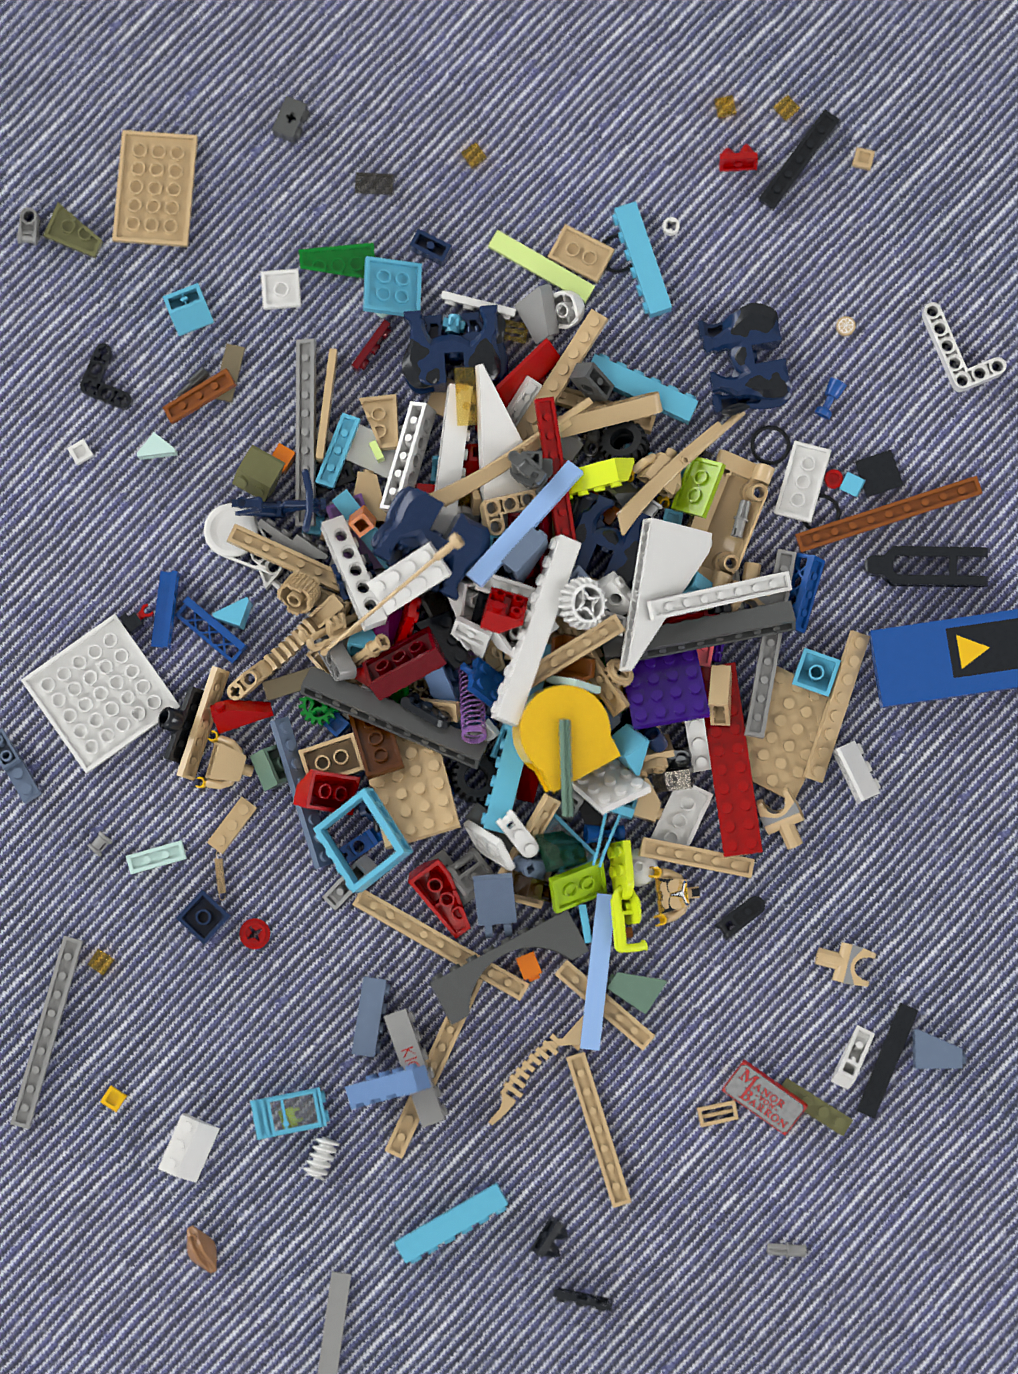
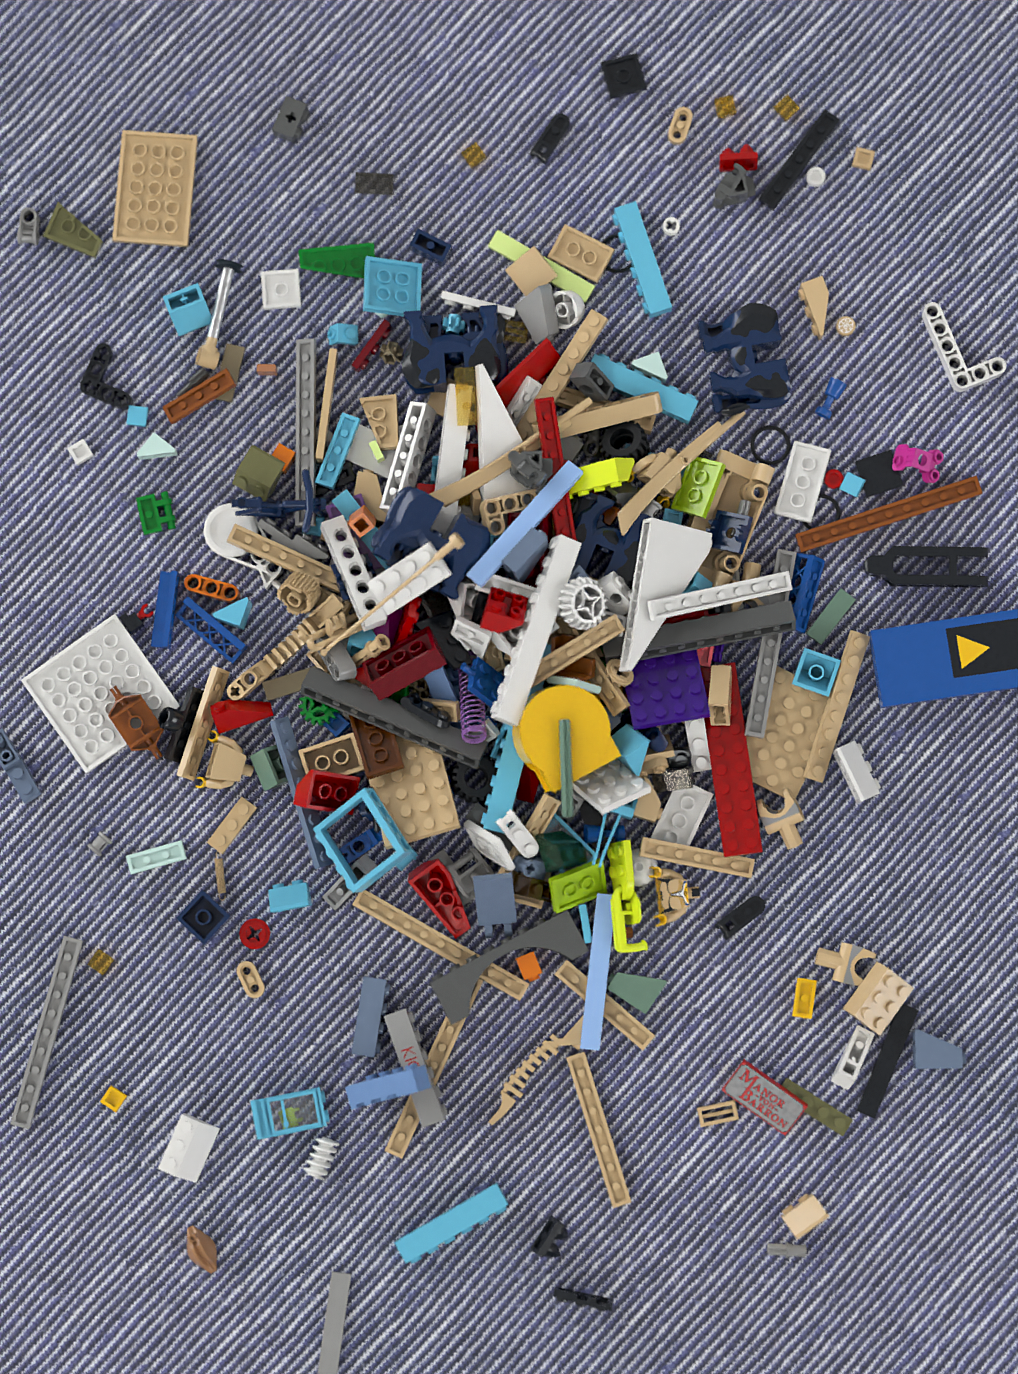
none -> dark orange plate [108,686,165,760]
none -> medium azure tile [126,405,148,427]
none -> green plate [136,491,176,536]
none -> orange beam [184,574,240,603]
none -> piece [195,259,244,370]
none -> tan plate [237,961,265,998]
none -> nougat tile [257,364,278,376]
none -> medium azure slope [268,879,312,913]
none -> medium azure bracket [328,323,358,346]
none -> dark tan gear [379,341,404,365]
none -> medium azure pin [396,847,418,871]
none -> tan tile [505,246,558,297]
none -> black plate [529,113,570,165]
none -> black plate [600,53,647,100]
none -> light aqua slope [631,352,668,383]
none -> tan plate [668,107,693,145]
none -> dark blue piece [706,510,753,555]
none -> dark grey piece [713,163,756,209]
none -> tan slope [780,1193,829,1240]
none -> yellow plate [792,978,817,1019]
none -> tan slope [798,276,829,340]
none -> white tile [806,167,826,187]
none -> sand green tile [806,588,856,645]
none -> tan brick [843,962,914,1035]
none -> dark pink piece [892,444,944,483]

